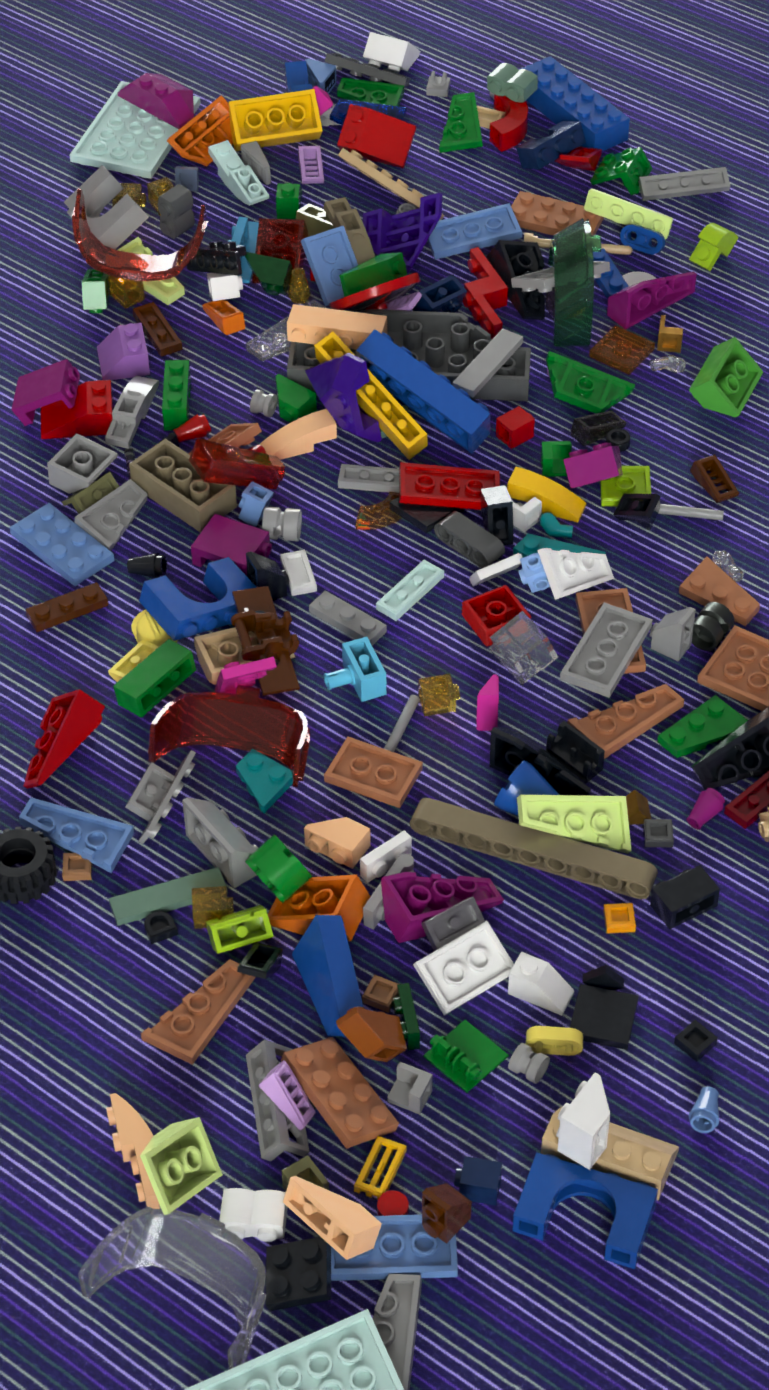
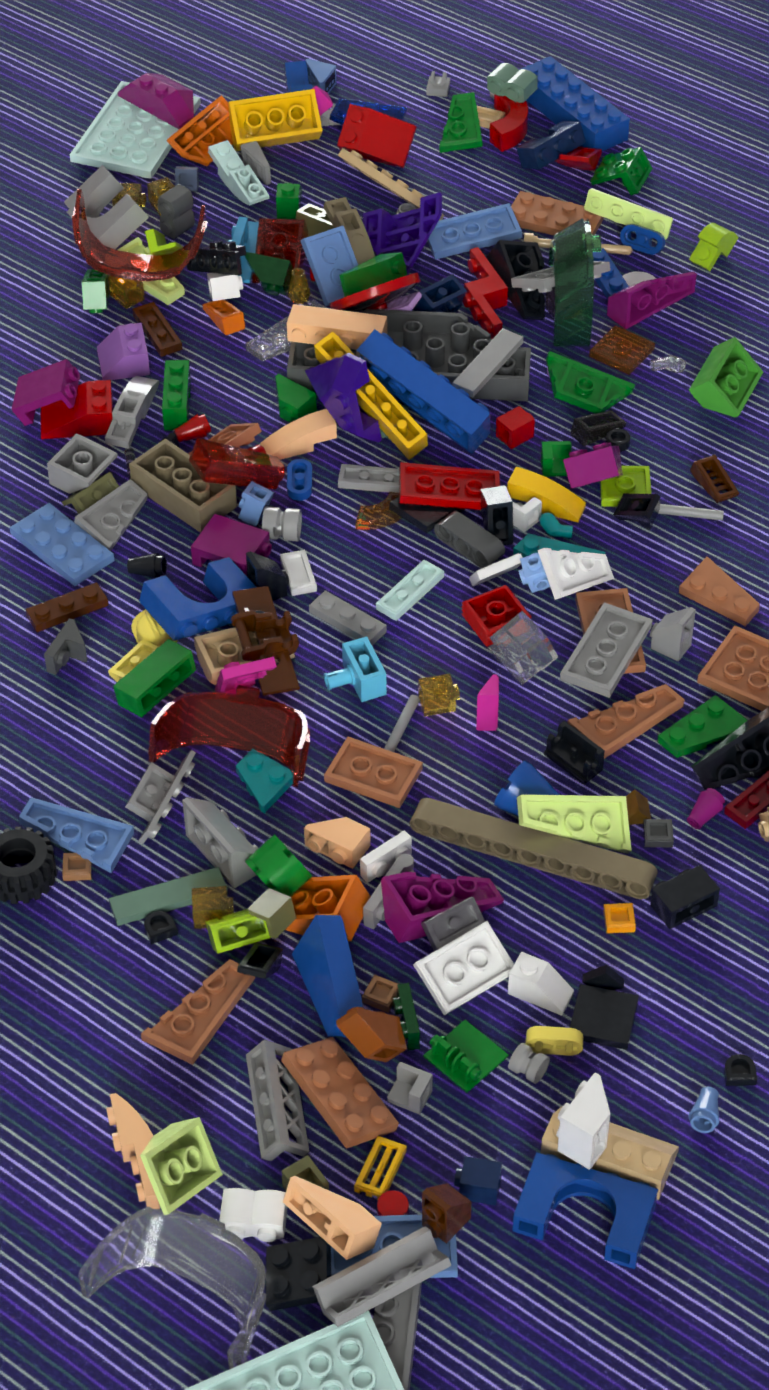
red wedge [23,689,105,789] -> none
light grey wheel [250,389,278,417] -> none
lavender slope [258,1060,316,1131] -> none
lavender slope [298,146,324,184] -> none
dark grey wing [325,53,411,87] -> none
green wing [337,77,404,117] -> none
white slope [363,32,421,73] -> none
black wedge [490,727,591,796] -> none
light grey plate [638,167,731,201] -> none
pearl gold panel [657,315,683,353] -> none
black plate [674,1020,718,1062] -> none
pearl dark grey wheel [692,602,734,651] -> none
clear arm [712,550,744,582] -> none
none -> dark grey slope [44,618,87,675]
none -> lime panel [145,229,186,259]
none -> olive panel [248,888,296,939]
none -> blue plate [287,459,312,501]
none -> light grey fence [313,1226,451,1327]
none -> black tile [724,1054,757,1086]

